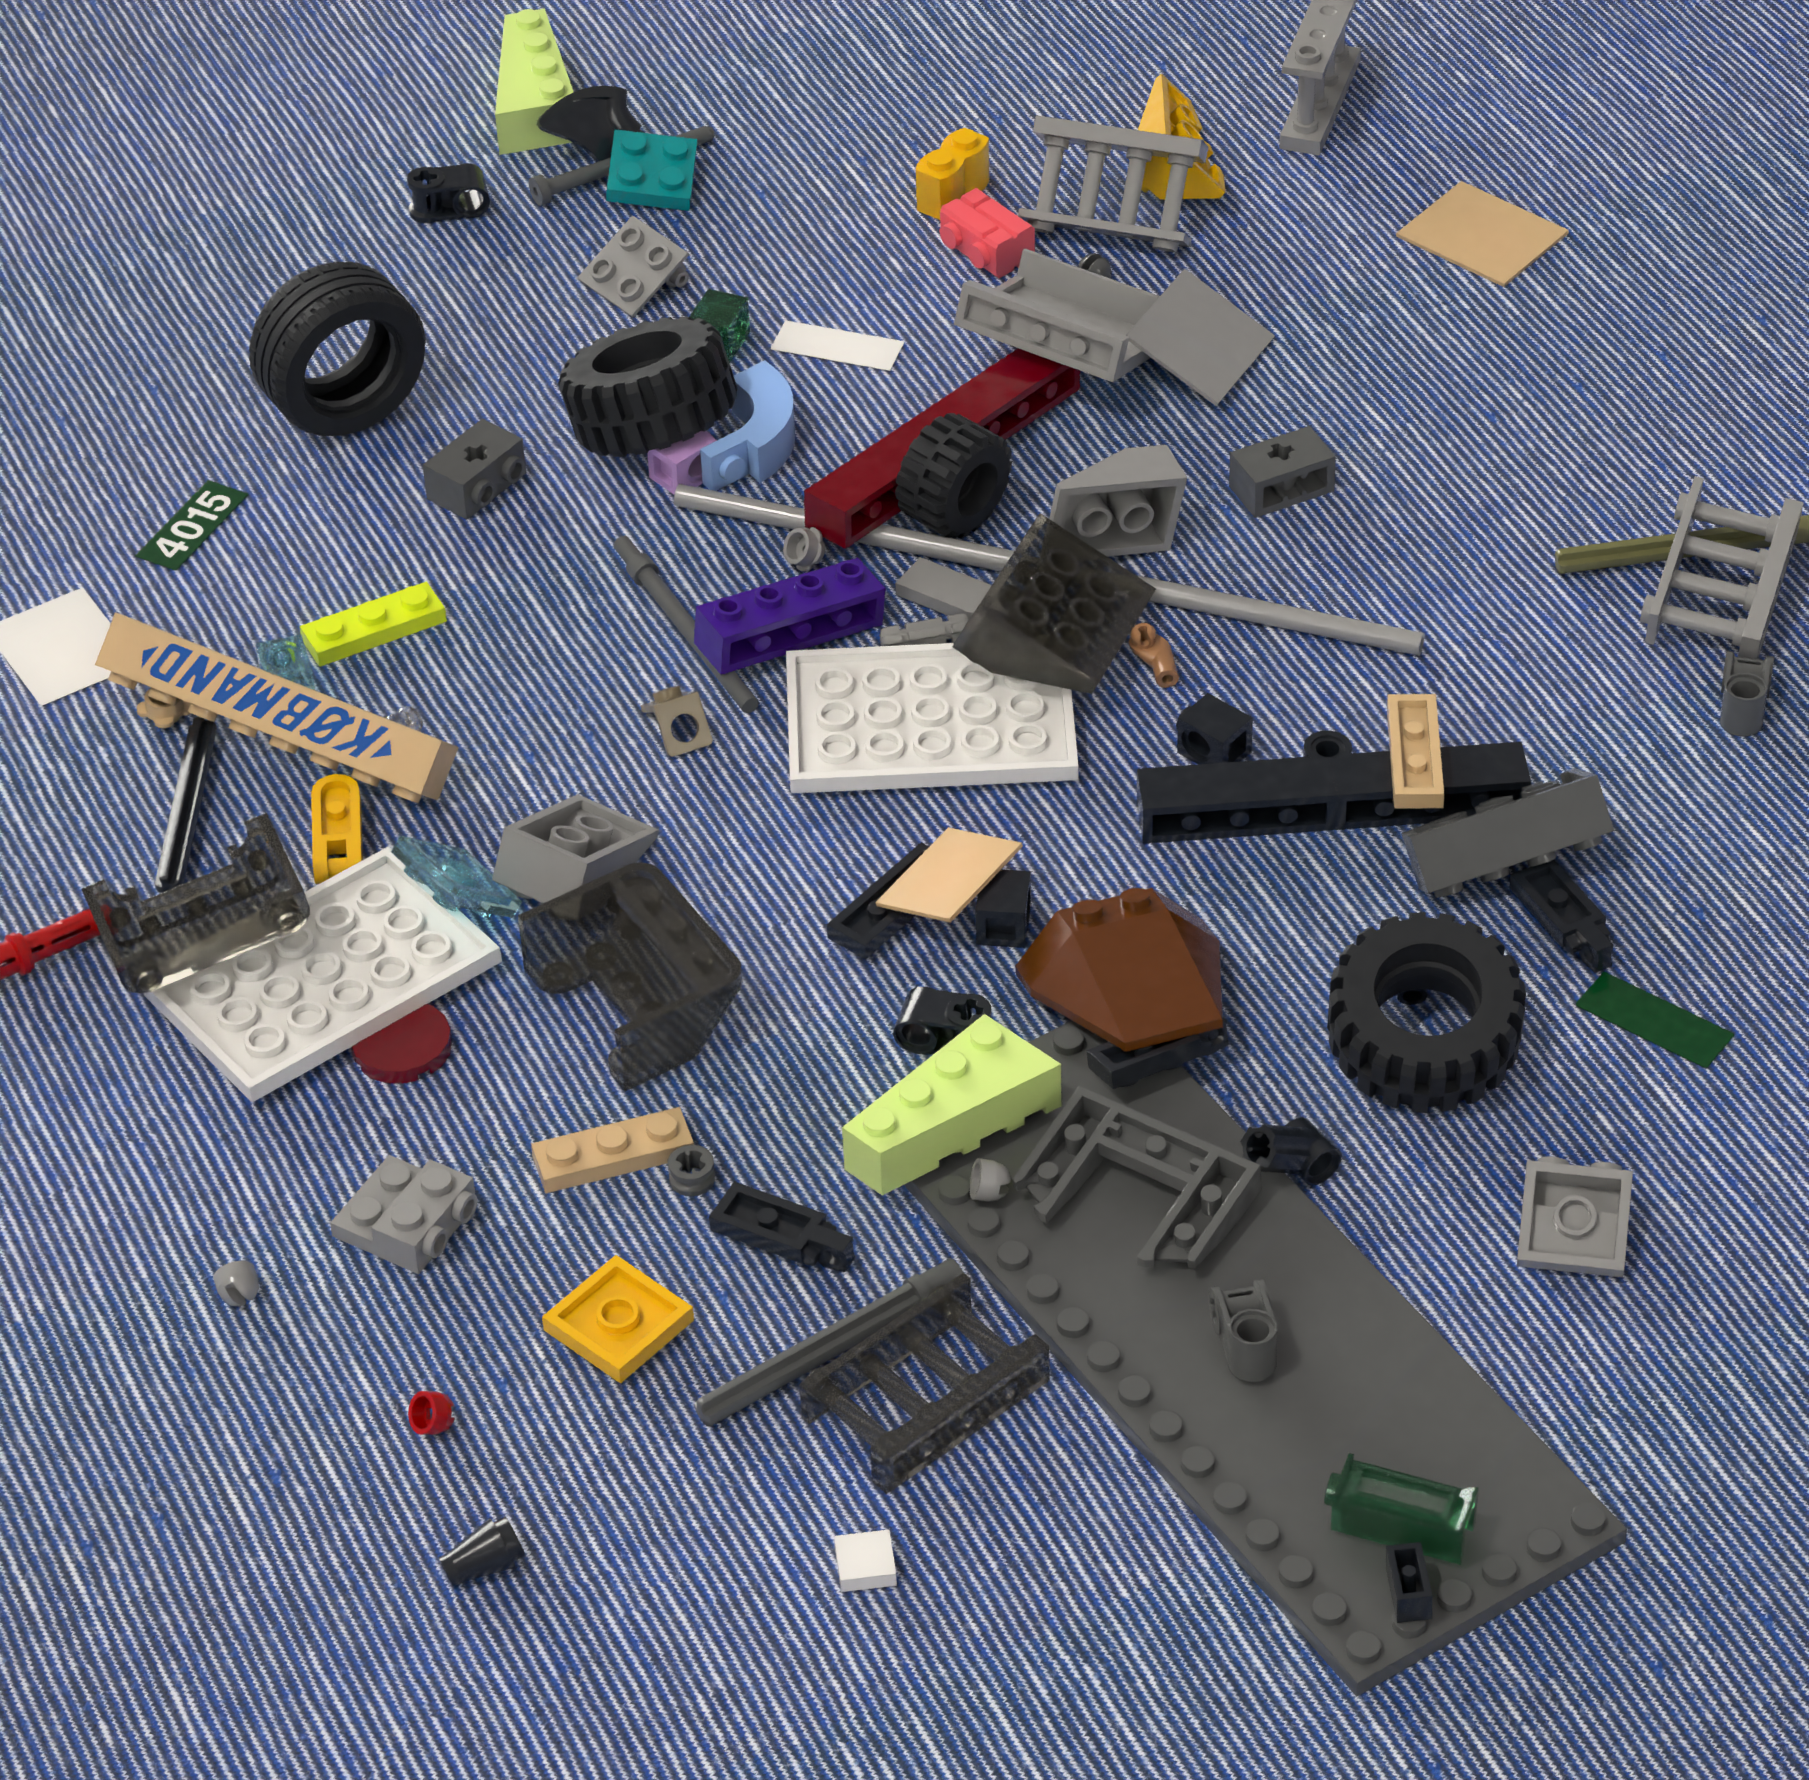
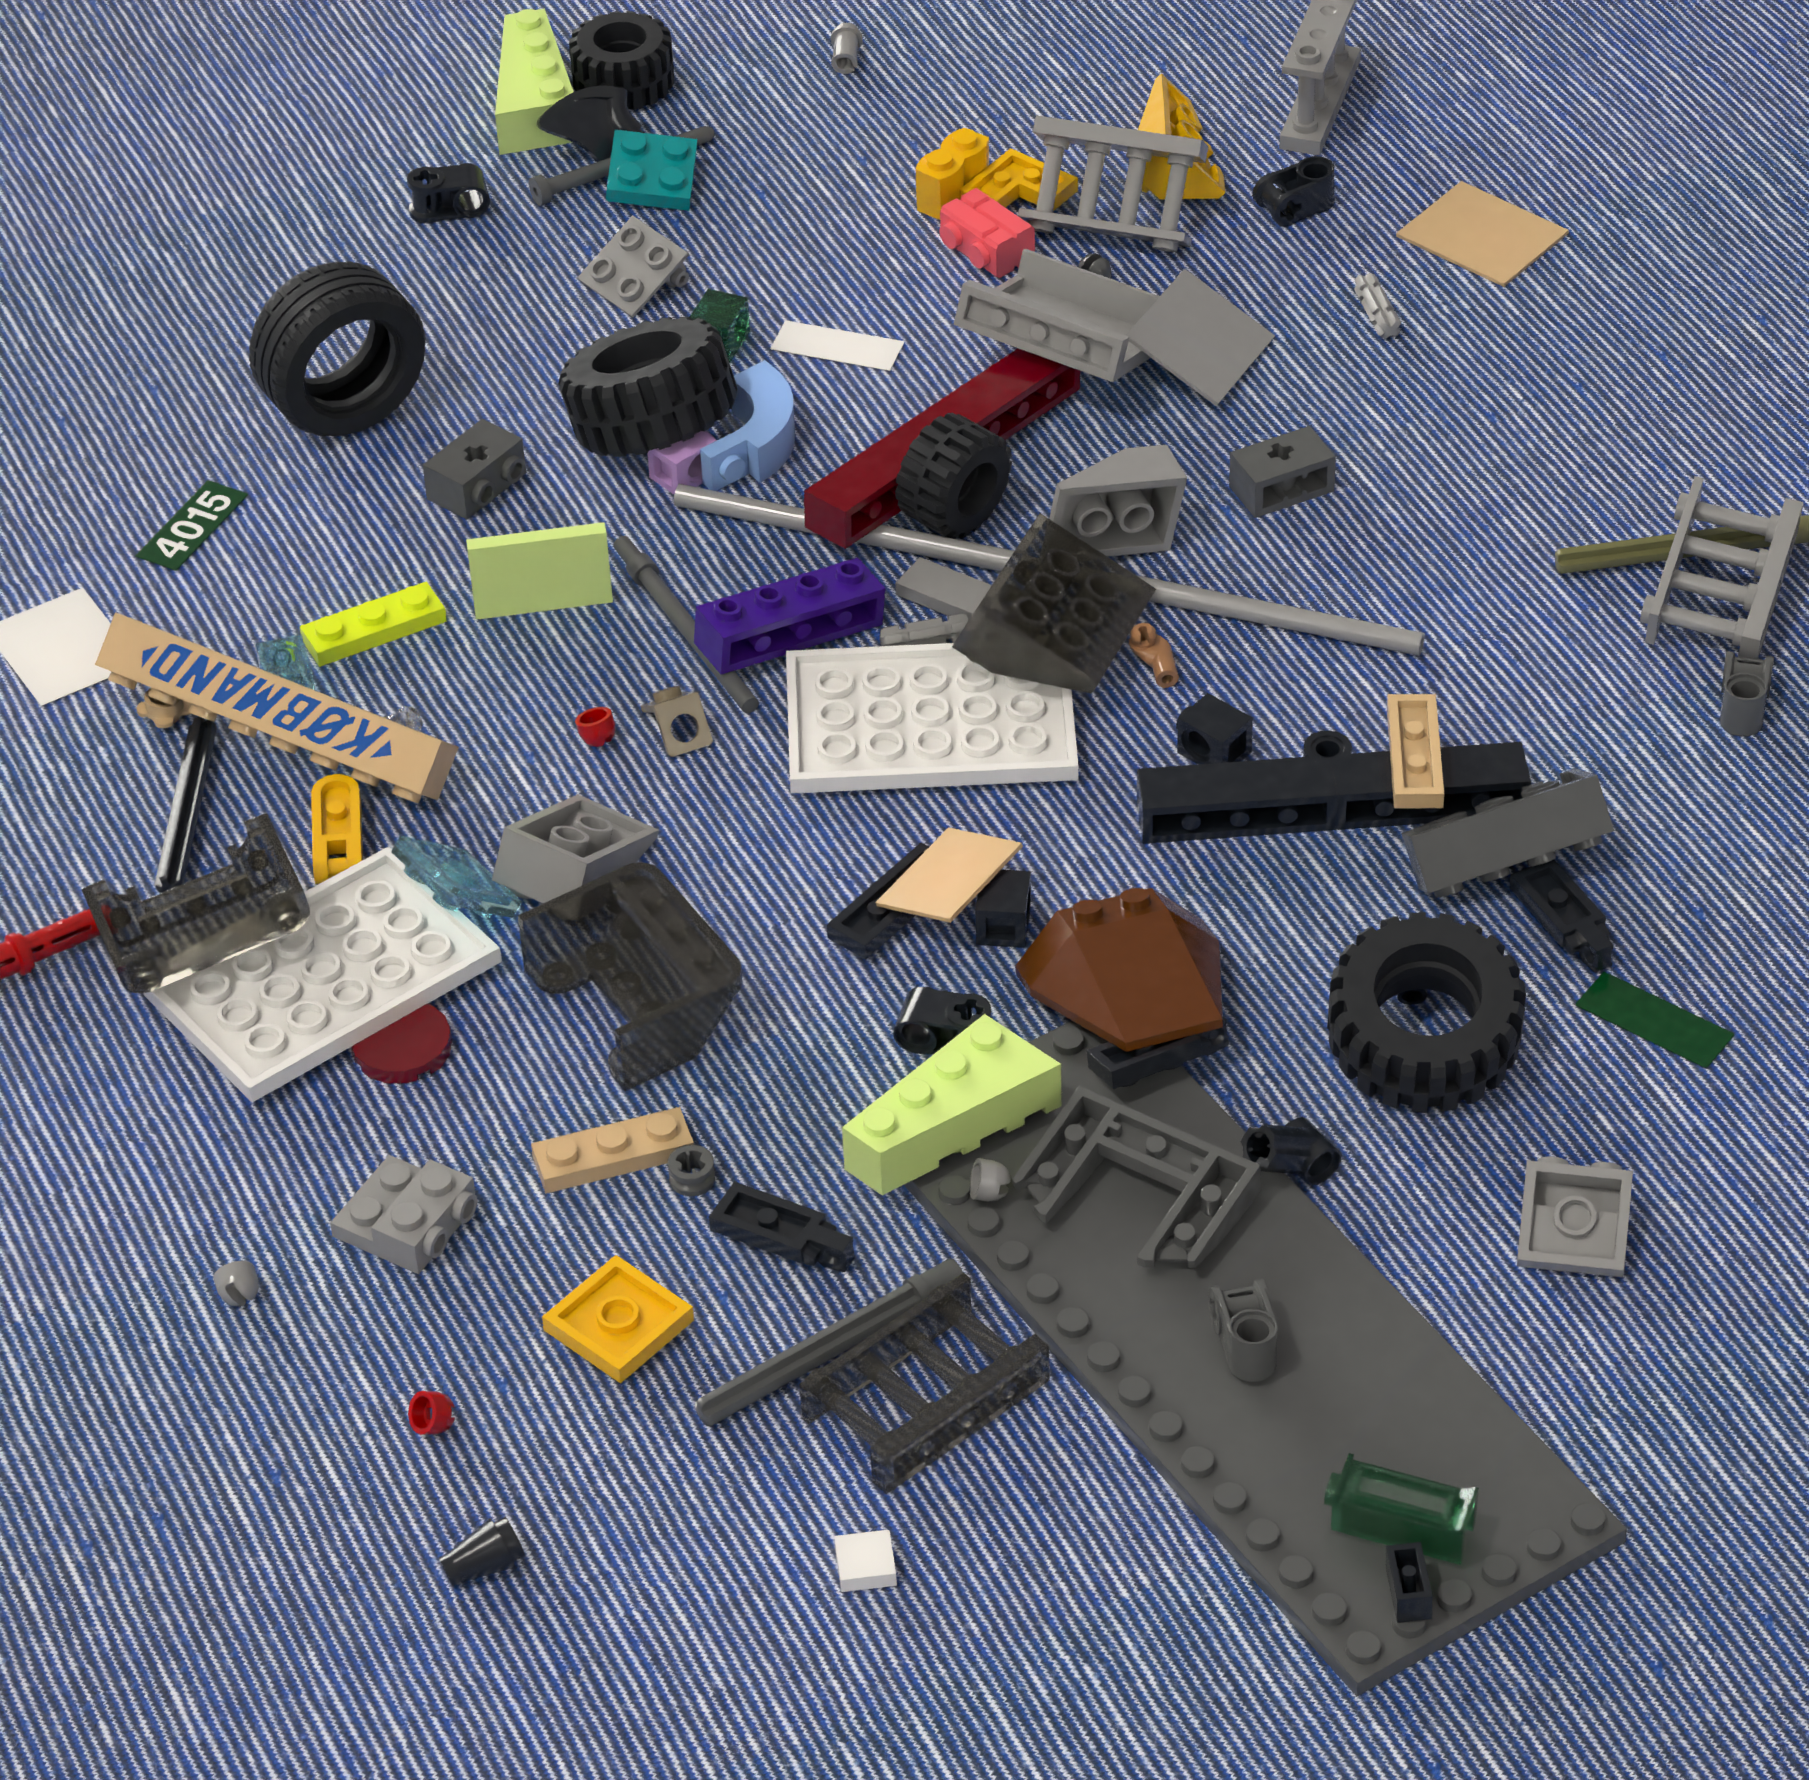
light grey plate [783,527,825,572] -> none
none -> yellowish green tile [466,522,613,620]
none -> black tyre [569,11,674,110]
none -> red hinge [575,707,616,747]
none -> light grey pin [830,23,863,74]
none -> yellow plate [960,148,1078,211]
none -> black piece [1252,156,1335,227]
none -> light grey axle [1354,273,1401,339]

